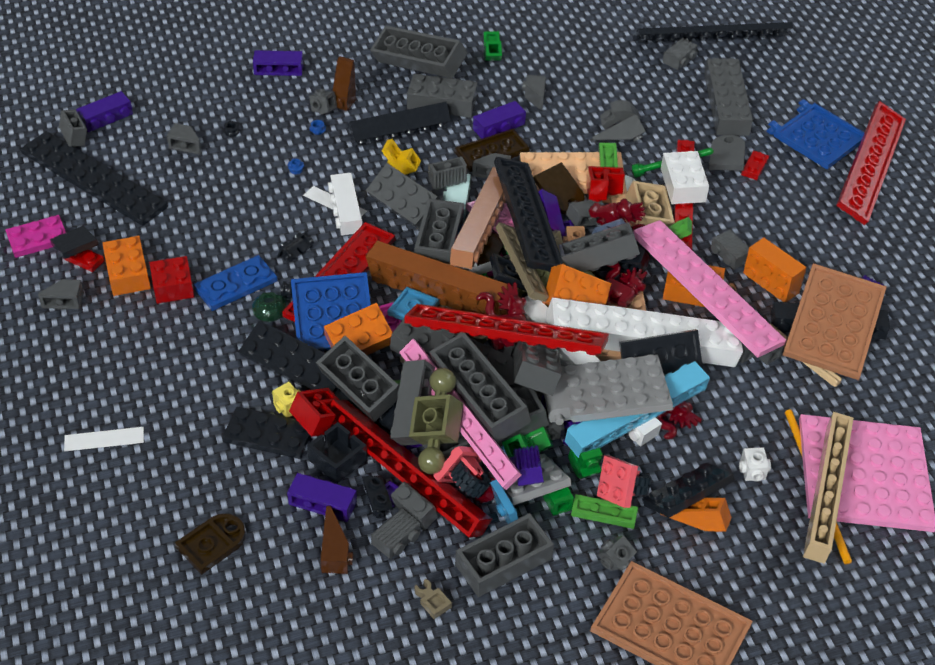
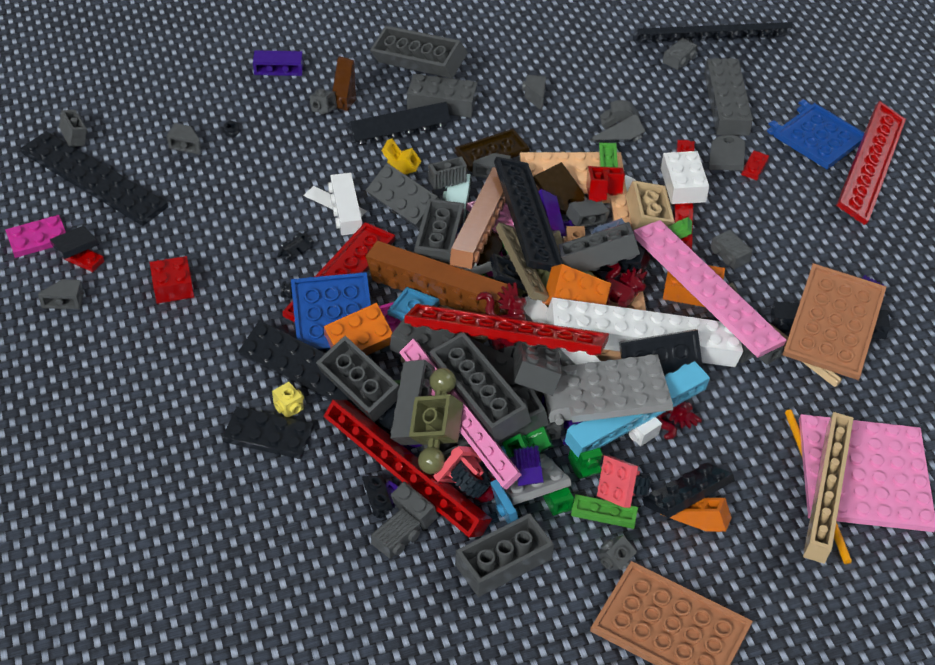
white sticker [64,427,144,451] -> none
dark purple brick [76,91,133,132] -> none
orange brick [102,236,151,296] -> none
dark brown tile [175,514,245,575] -> none
blue piece [193,255,278,311] -> none
clear green piece [252,292,287,322] -> none
dark purple brick [287,473,357,522] -> none
blue plate [288,159,305,174] -> none
red brick [289,388,339,437] -> none
black piece [307,422,367,484] -> none
blue plate [309,120,326,135] -> none
reddish brown slope [320,506,353,574] -> none
dark tan plate [414,579,452,619] -> none
dark purple brick [473,101,526,139] -> none
green brick [483,31,502,61] -> none
dark red animal [589,198,646,231] -> none
green piece [632,148,714,178] -> none
white brick [739,448,771,481] -> none
orange brick [743,237,807,302] -> none

